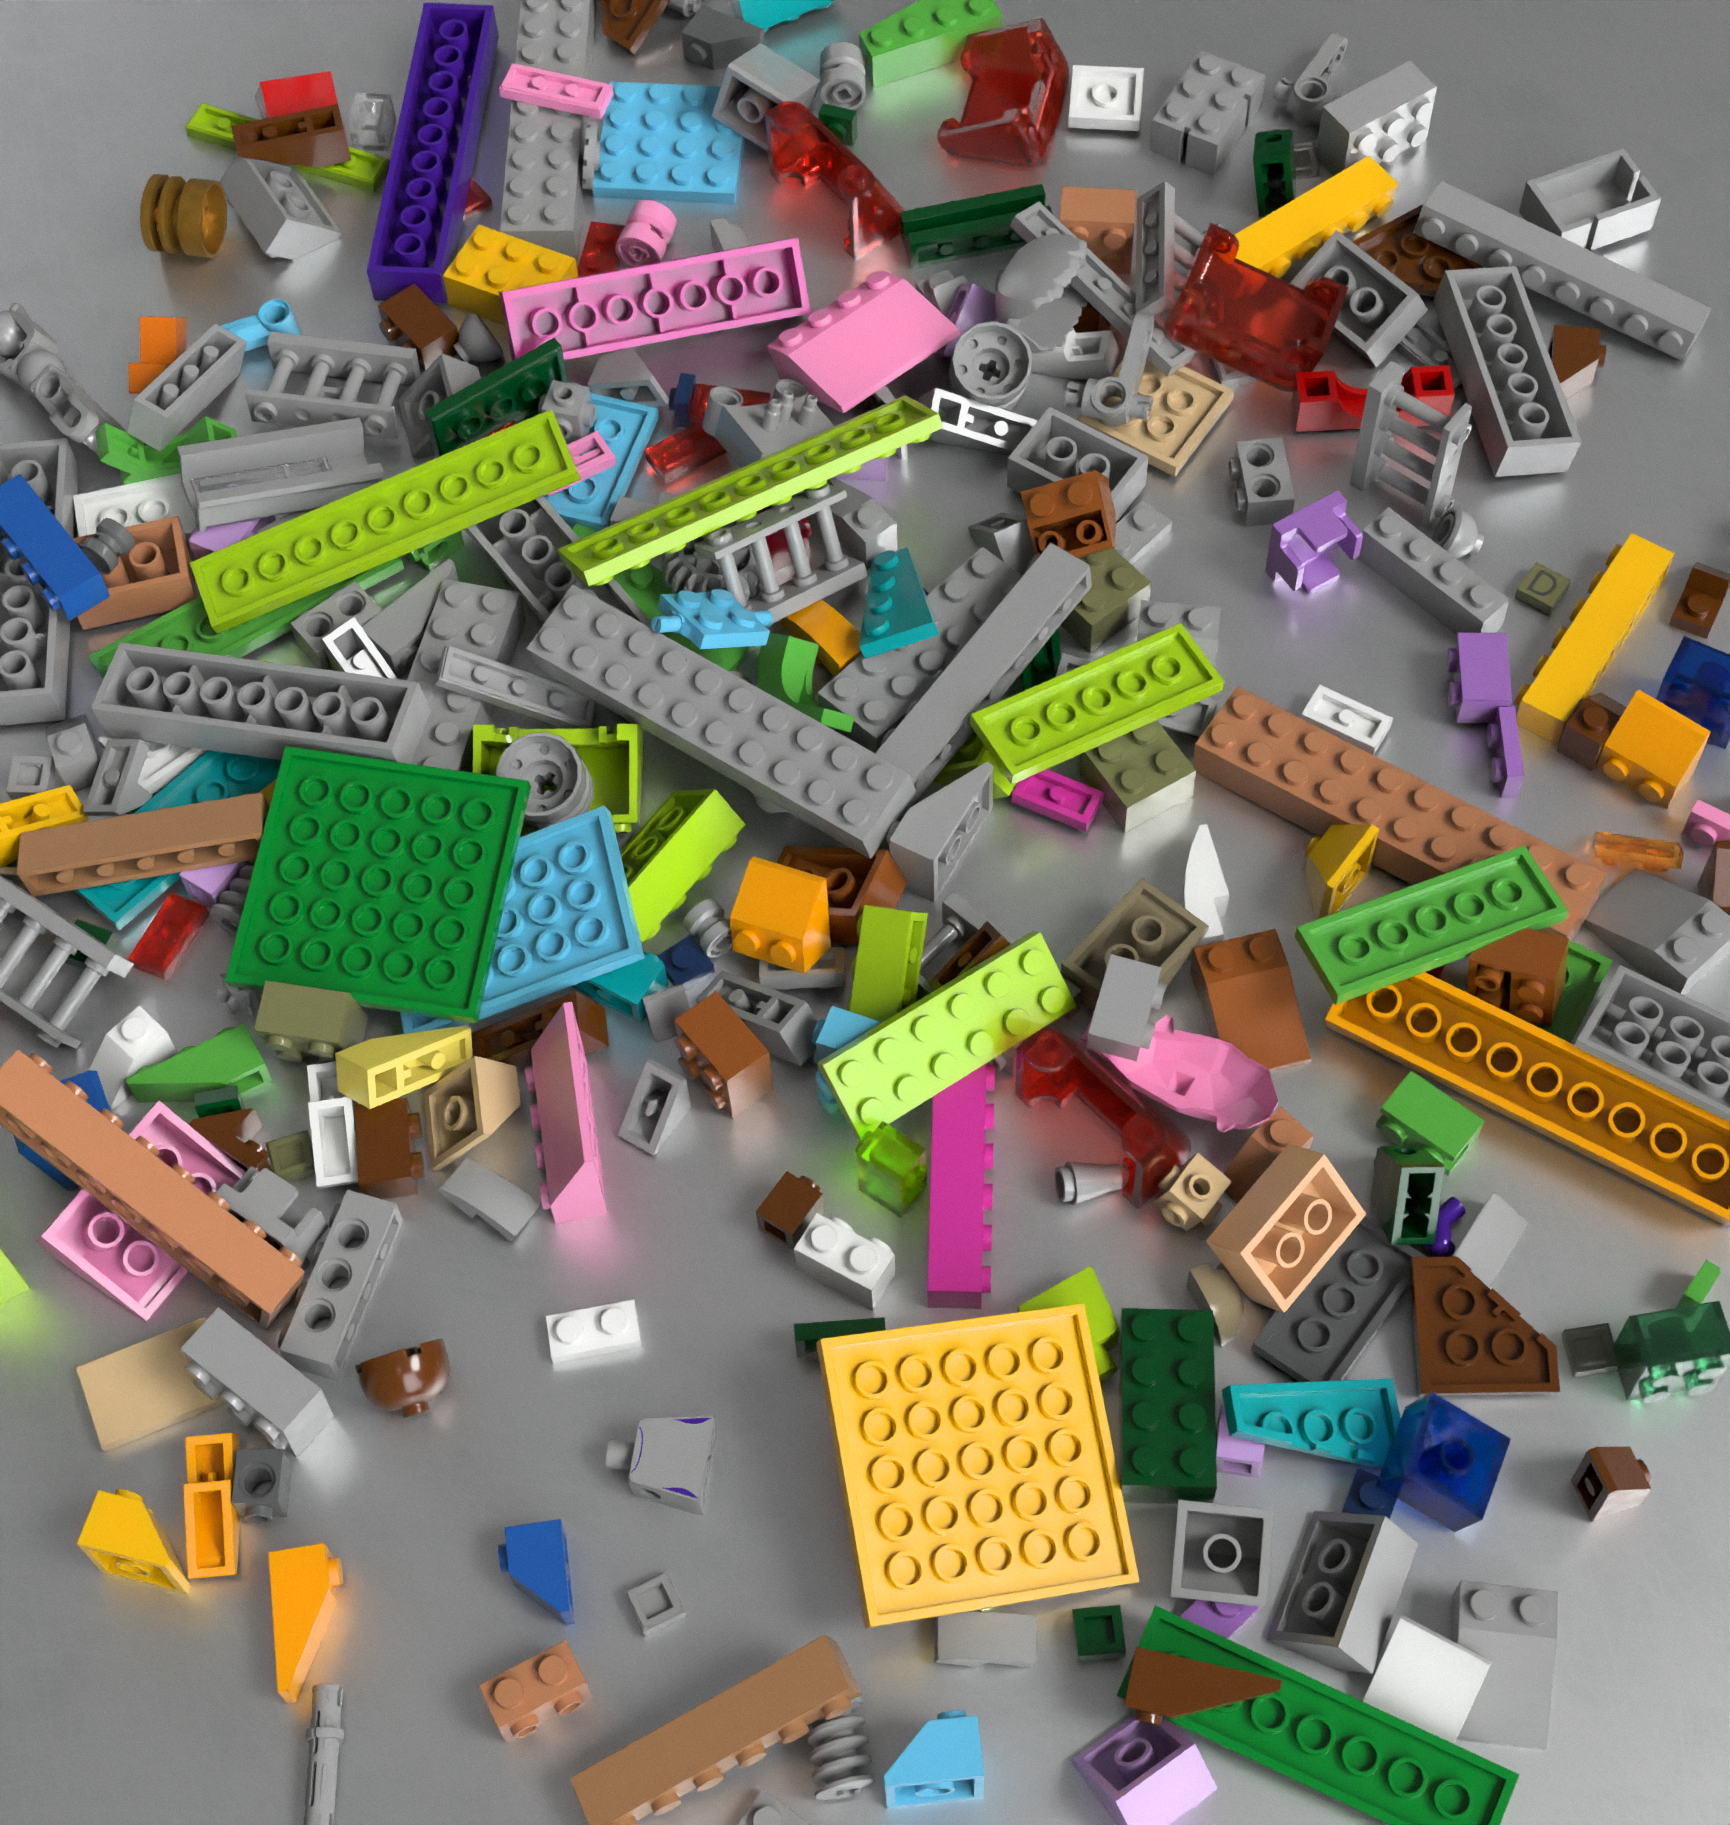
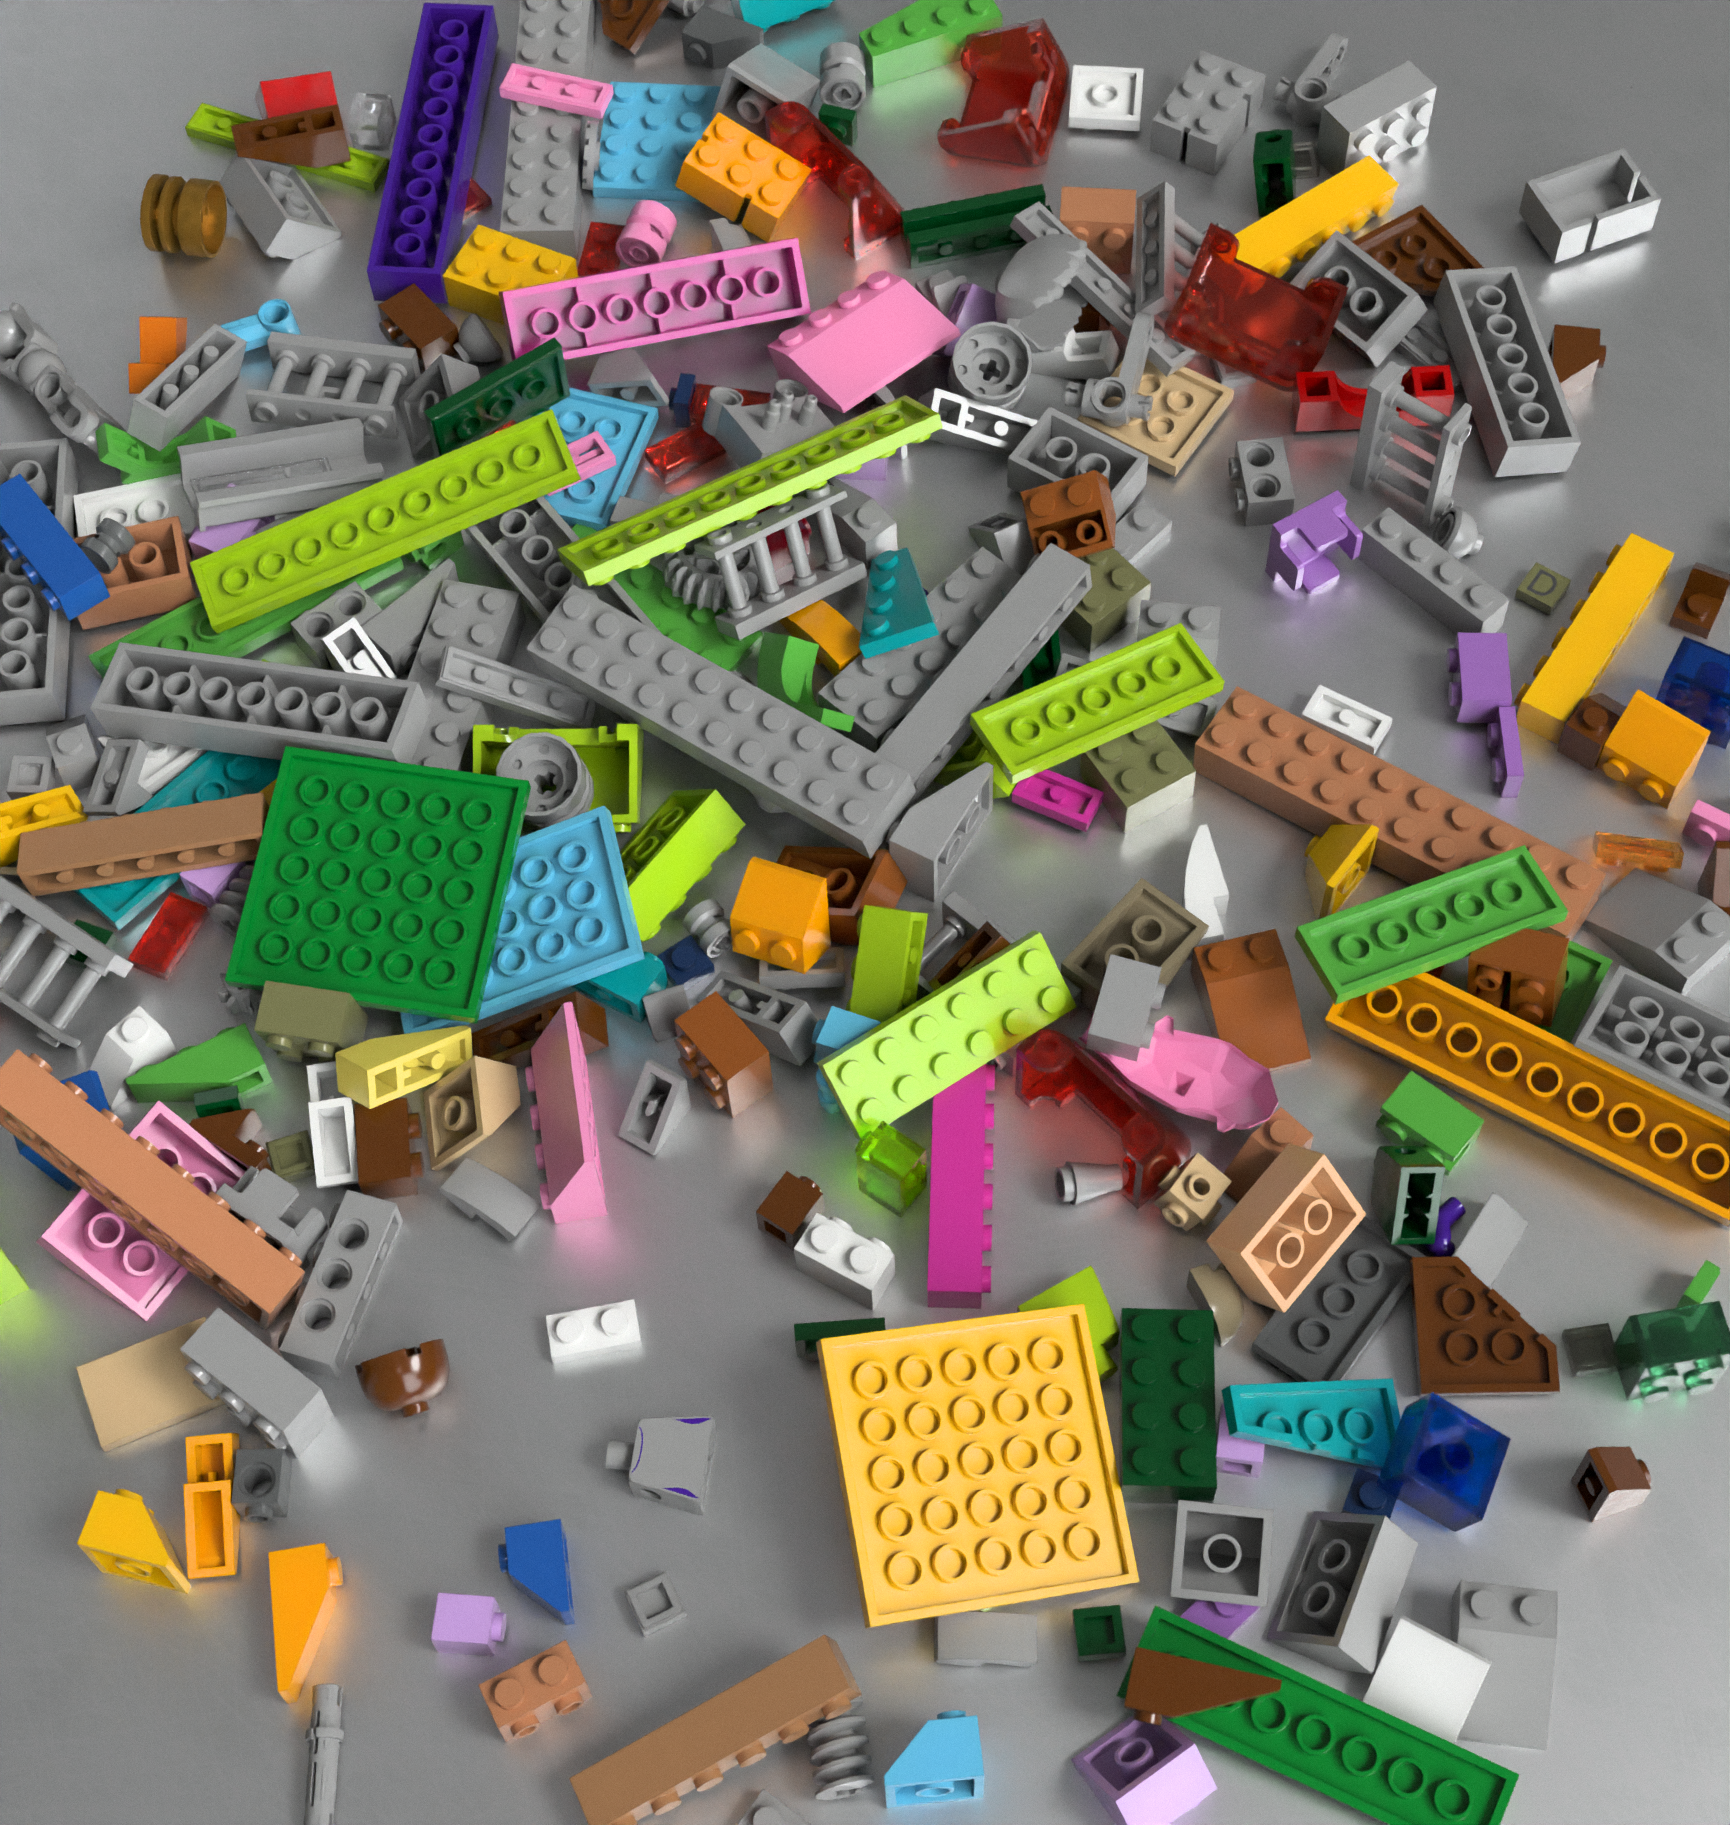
light grey brick [538,380,597,443] -> none
medium azure plate [651,589,773,649] -> none
light grey brick [1413,181,1712,361] -> none
none -> lavender brick [431,1593,506,1657]
none -> light orange piece [675,112,812,242]

